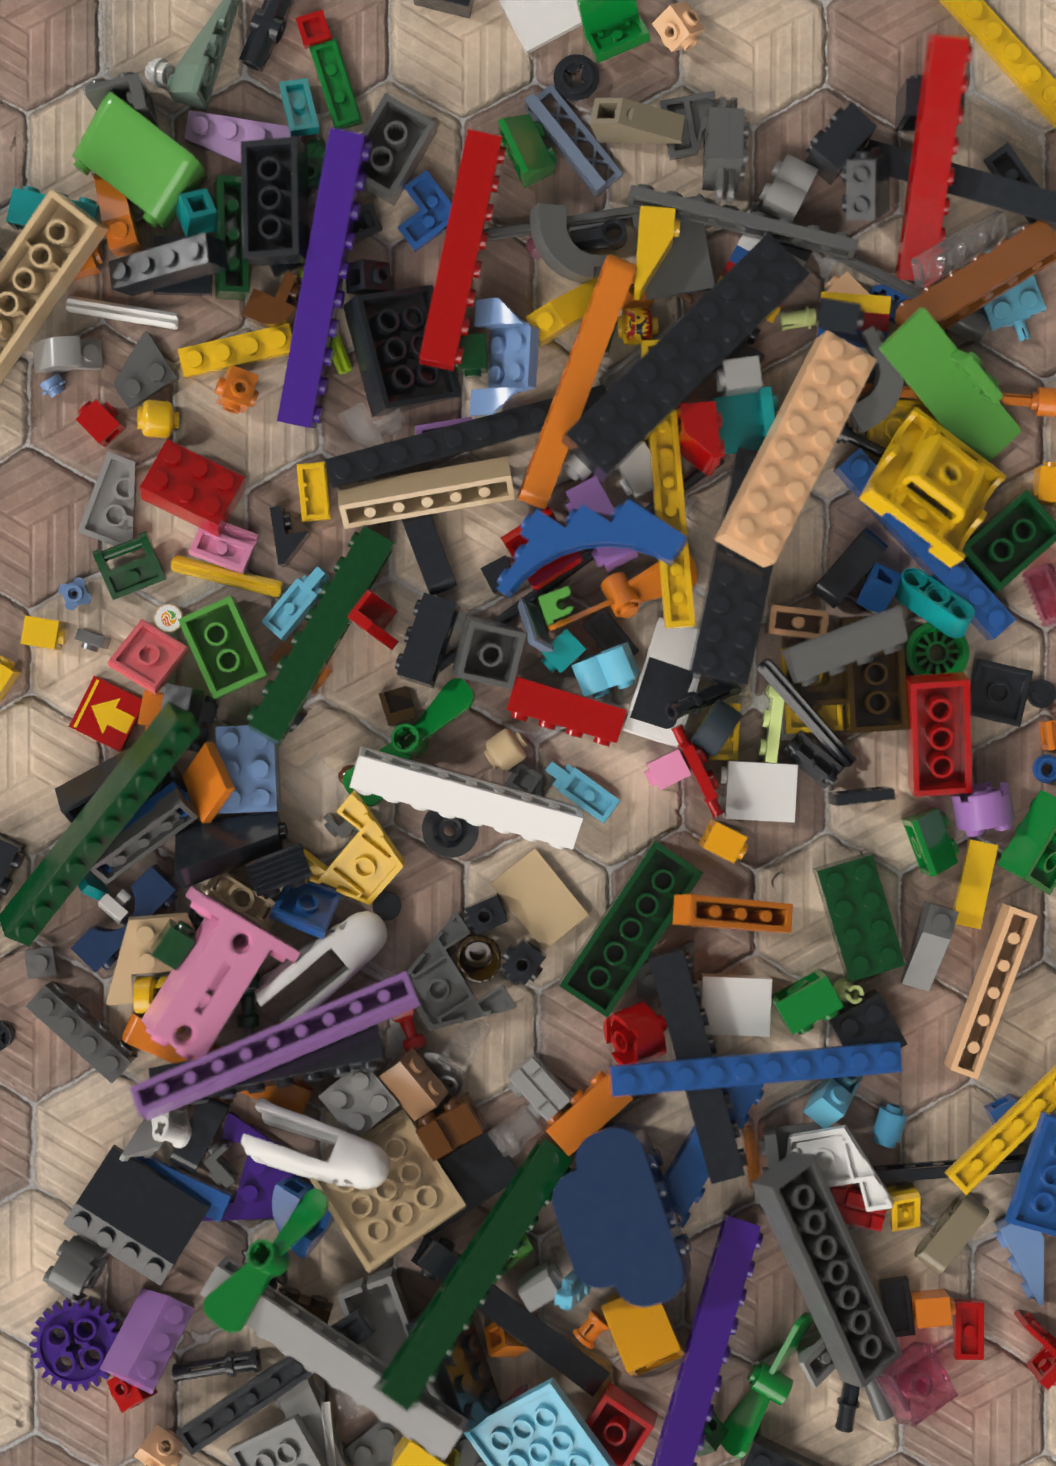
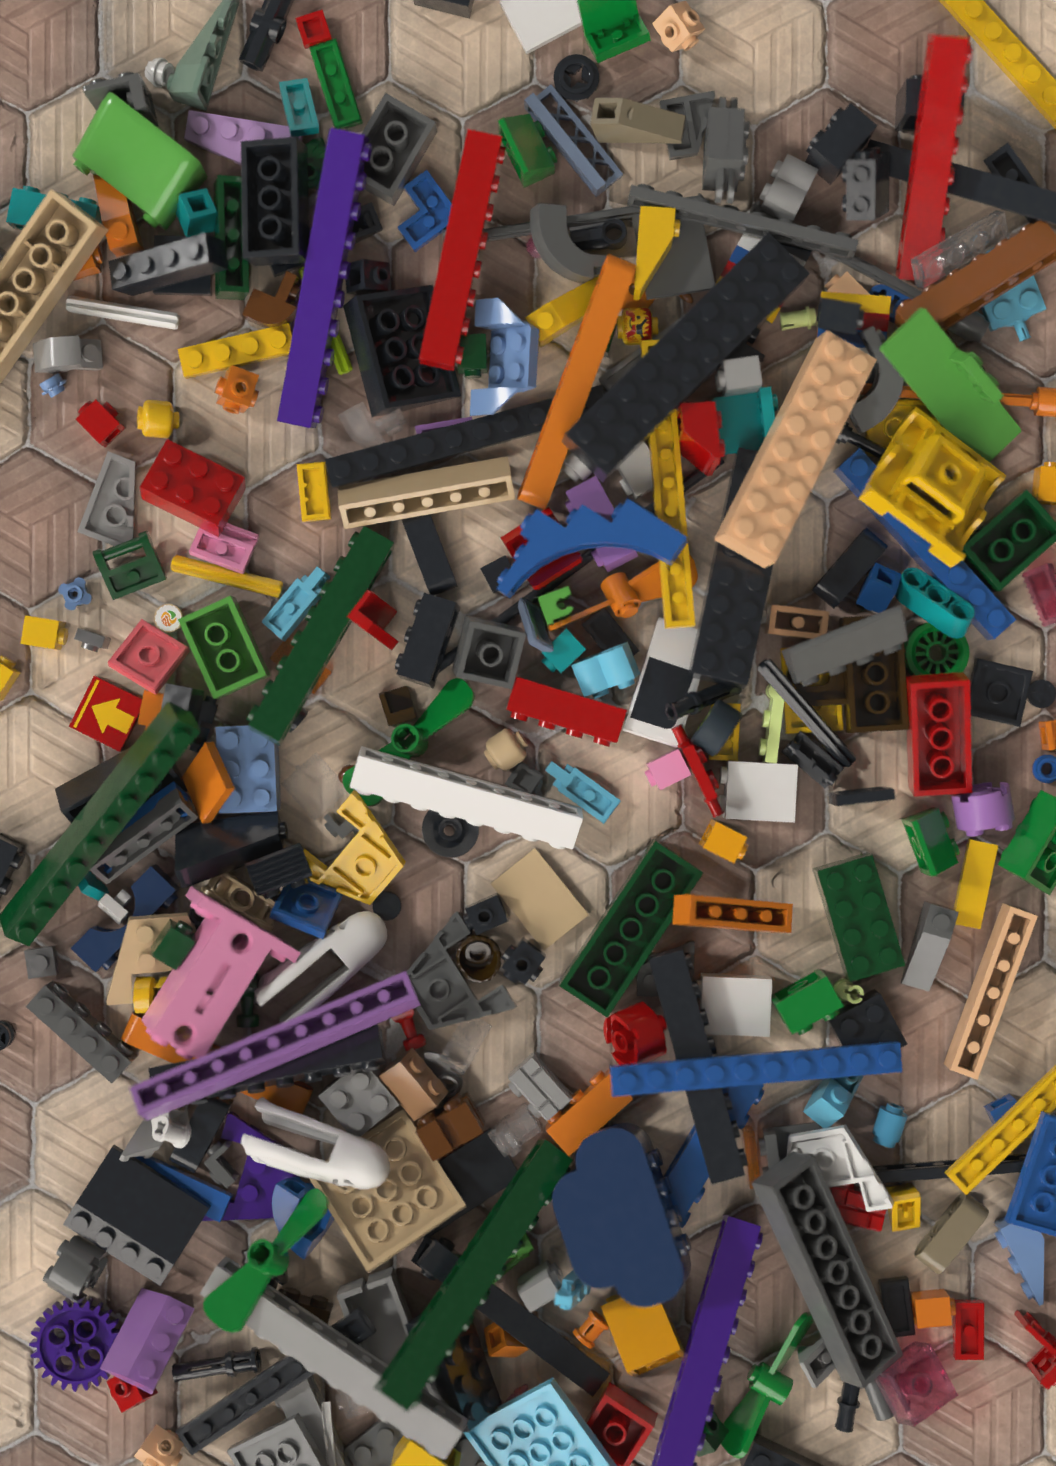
dark grey wing [113,331,178,410] -> none
black slope [270,506,311,567] -> none

